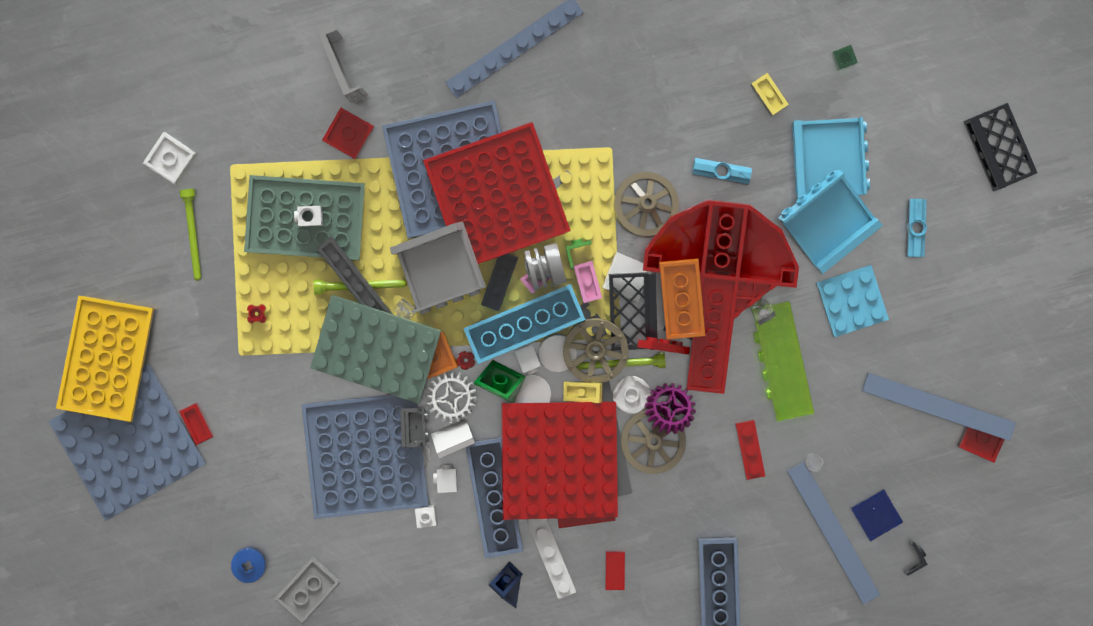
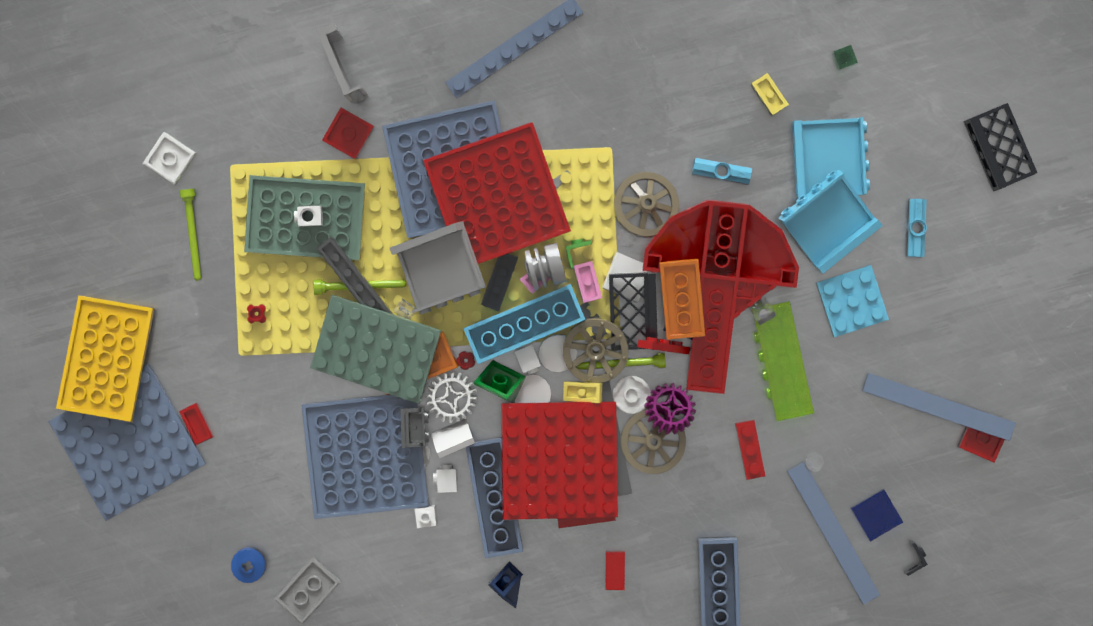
white plate [526,519,576,599] -> none

